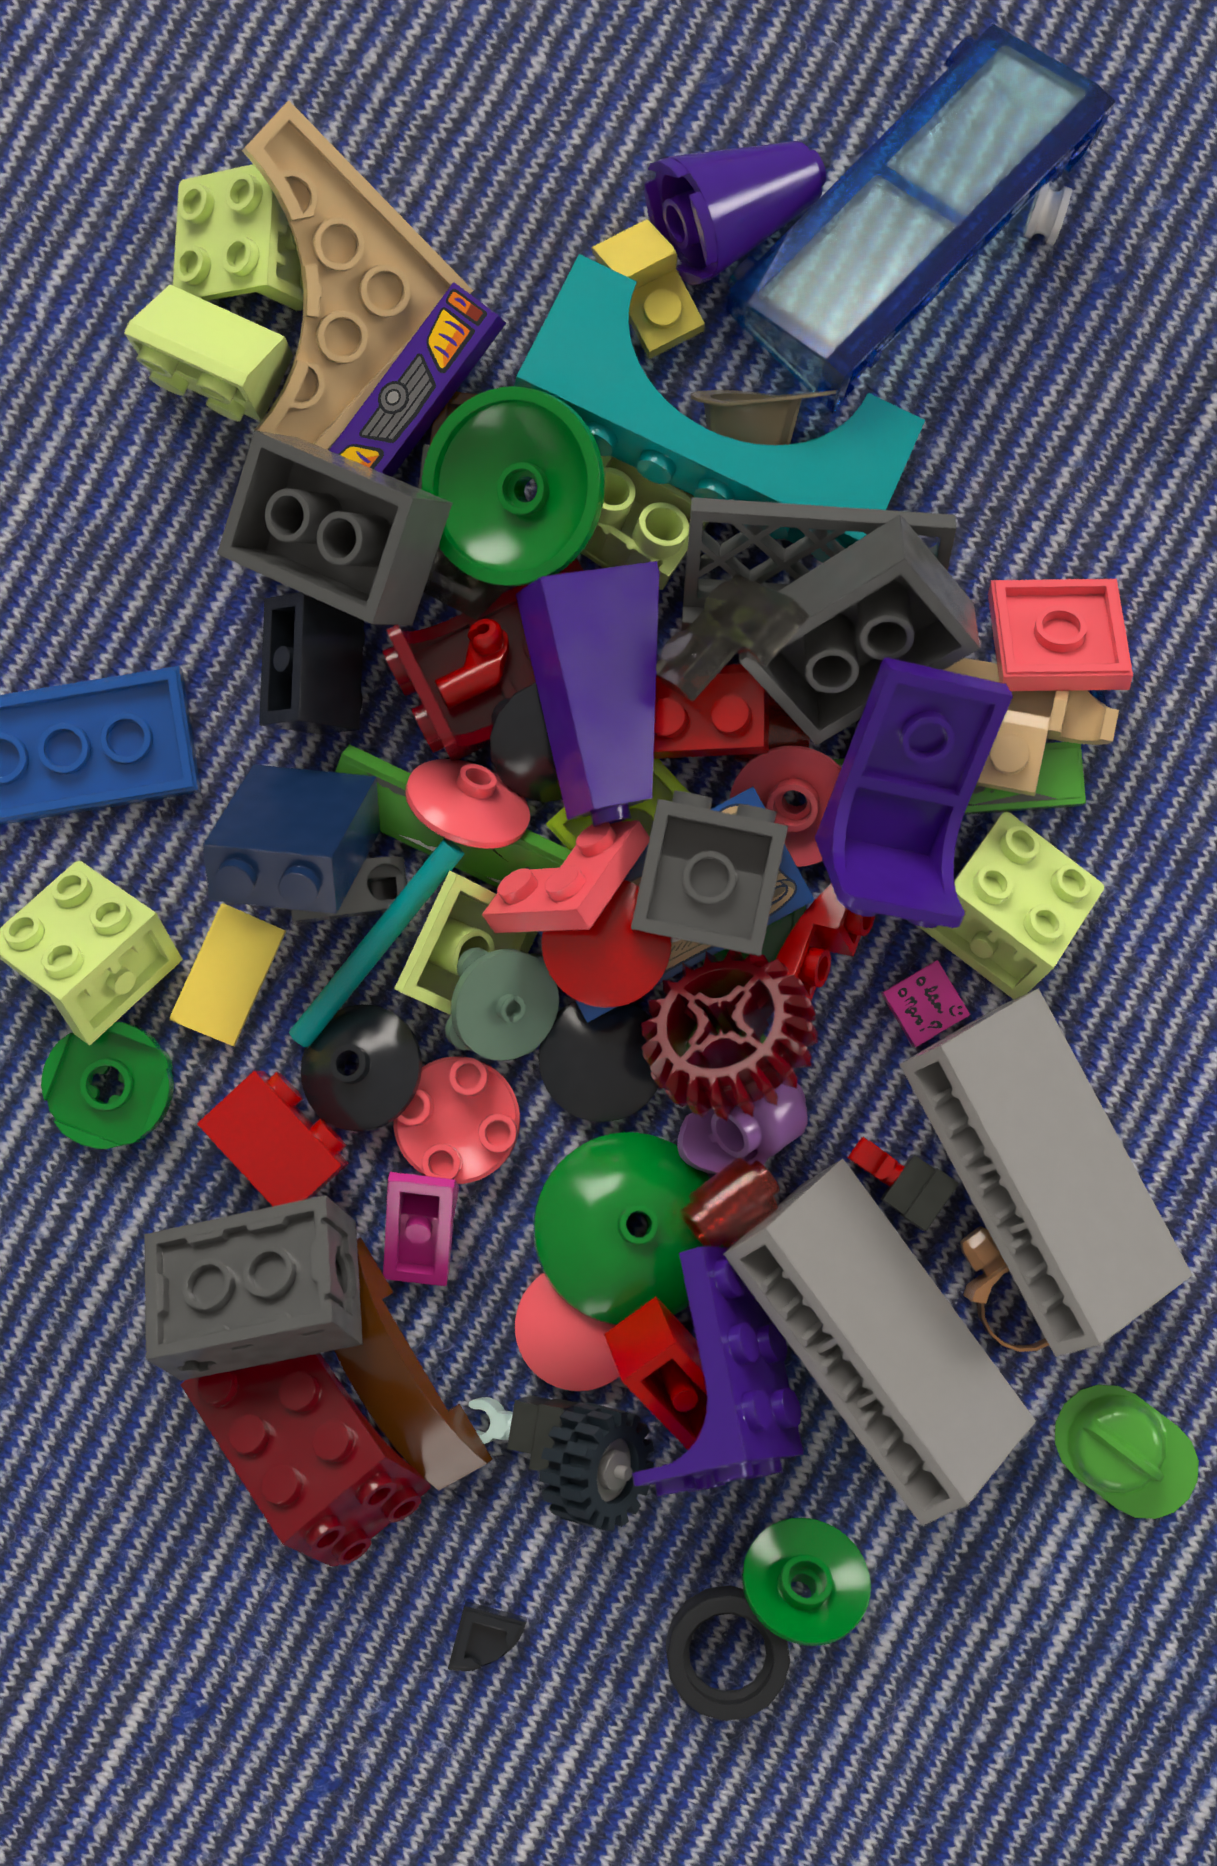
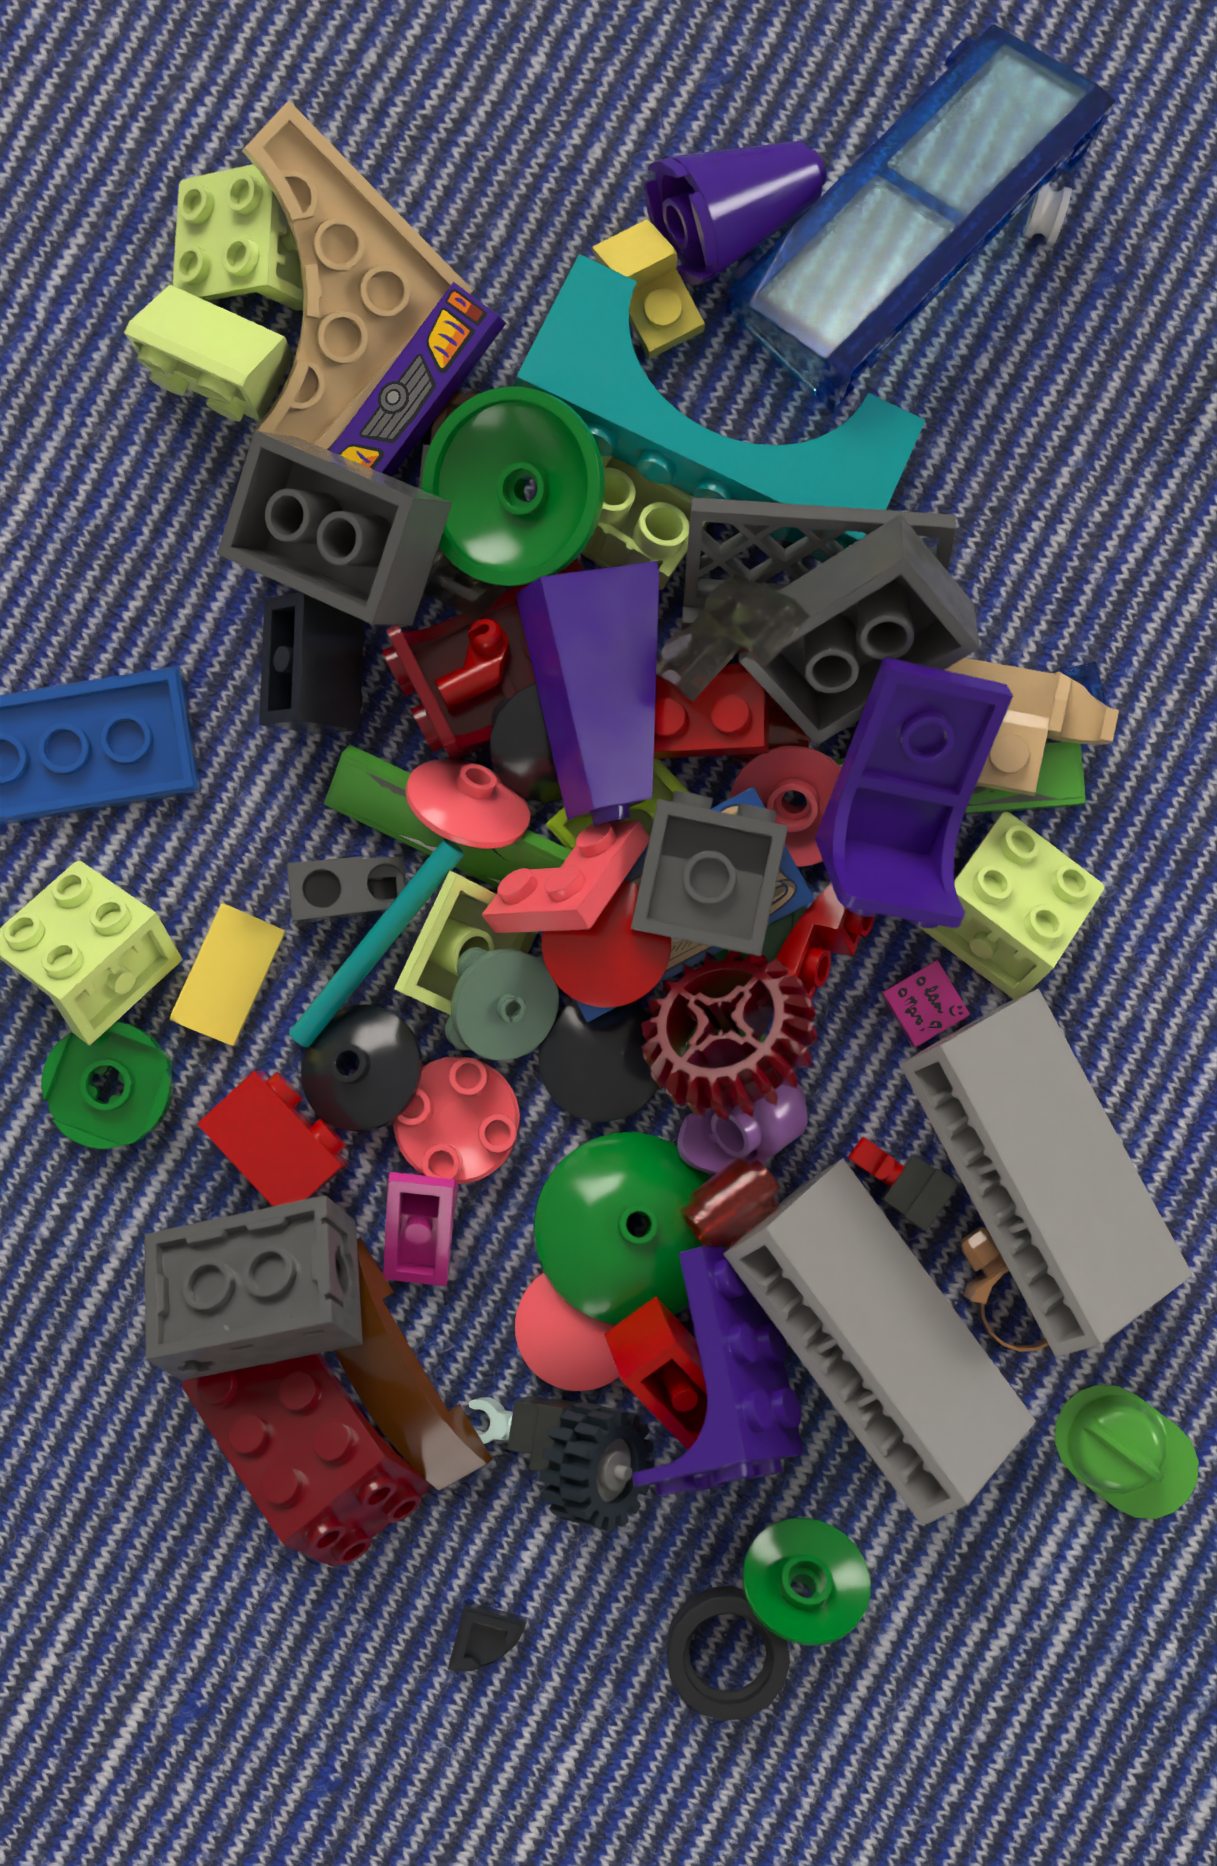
dark blue brick [203,764,380,914] -> none
dark tan piece [691,390,836,445] -> none
coral plate [988,579,1133,691] -> none

